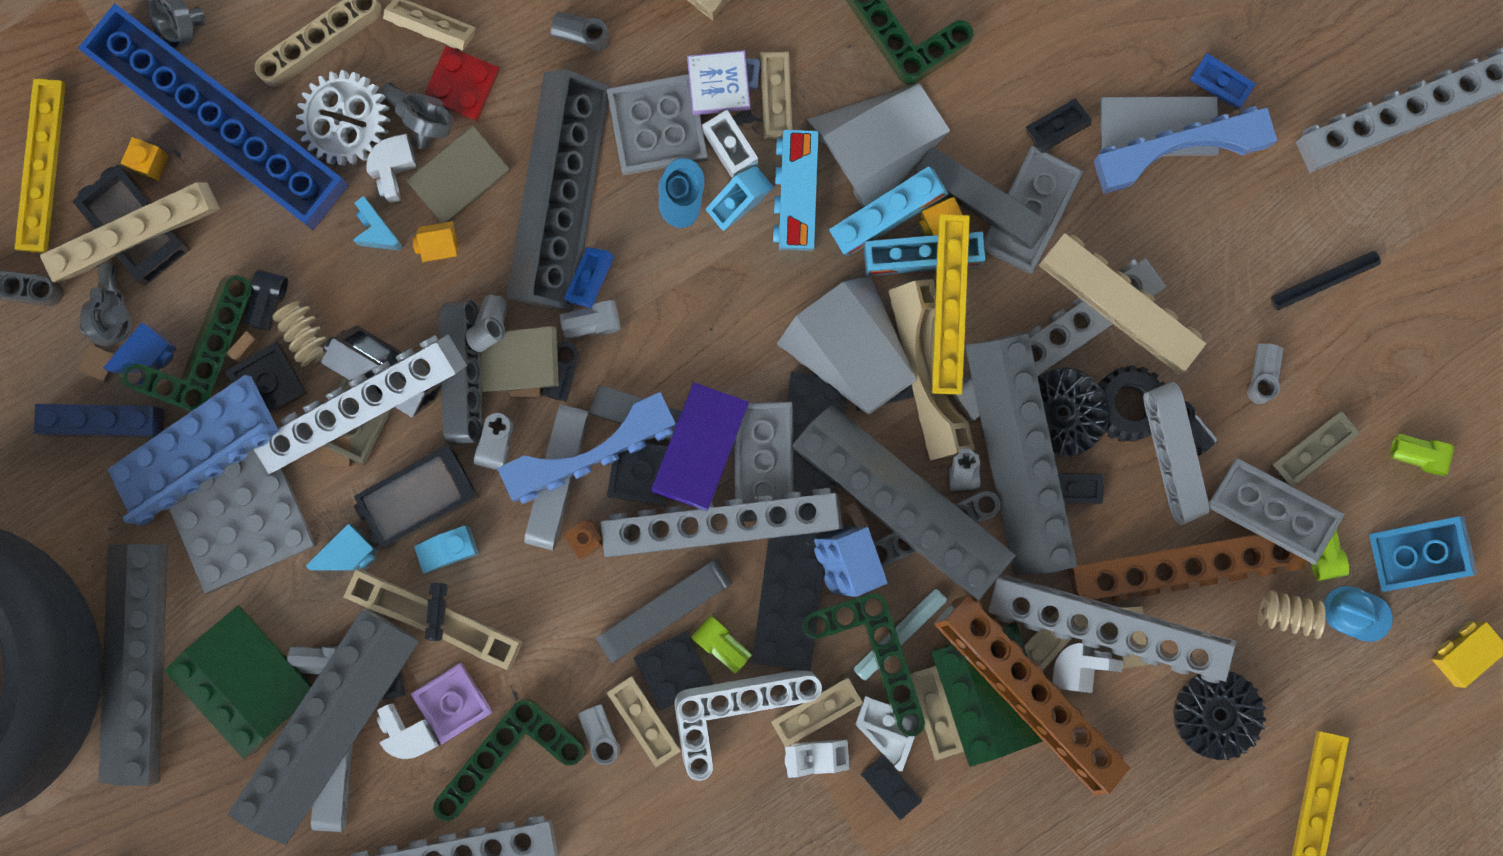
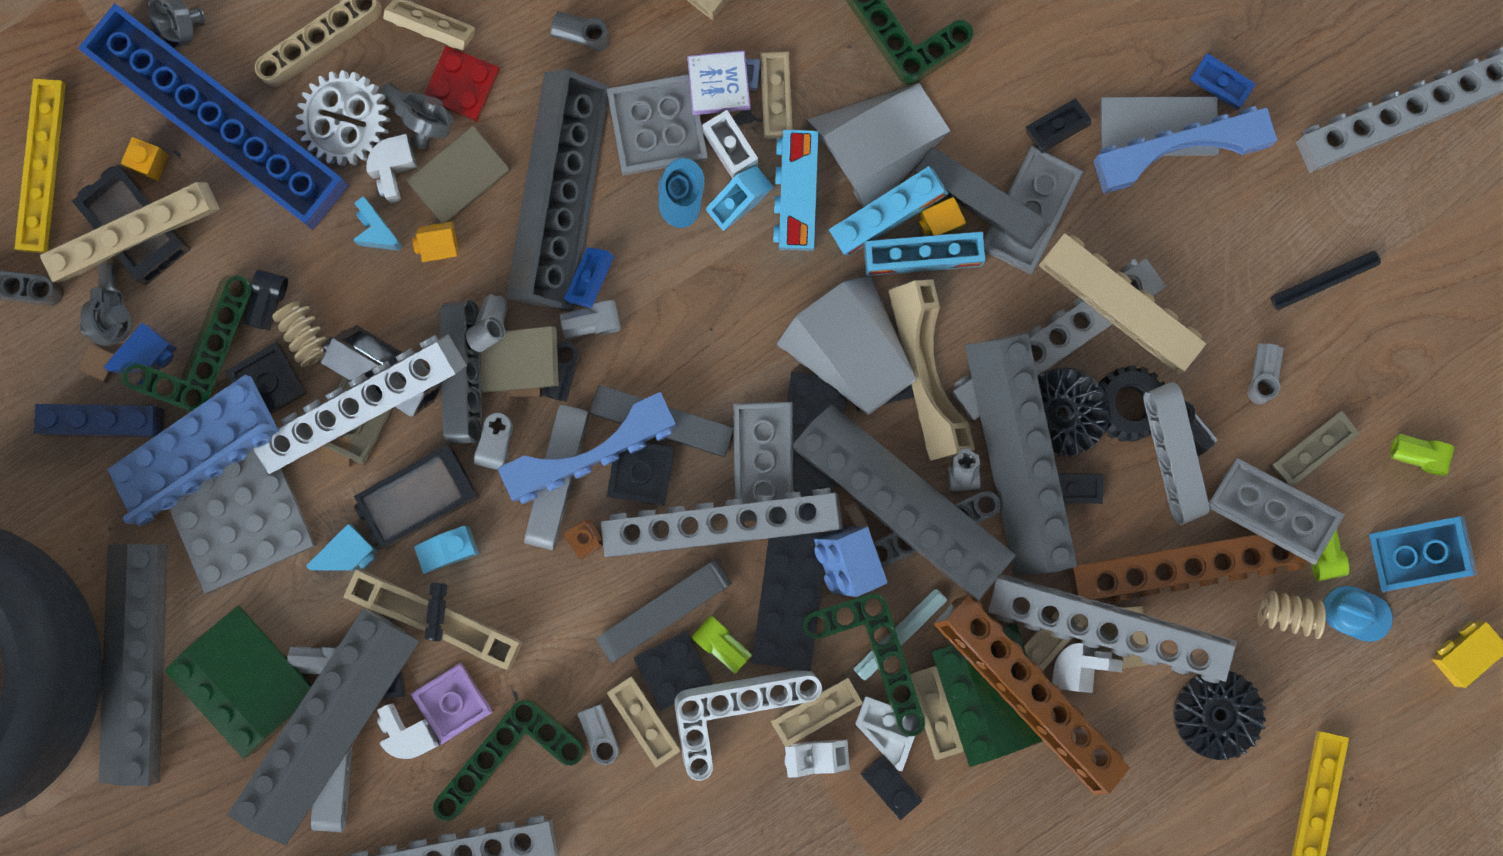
medium nougat tile [227,331,261,362] -> none
dark purple tile [652,382,749,512] -> none
yellow plate [931,214,970,395] -> none

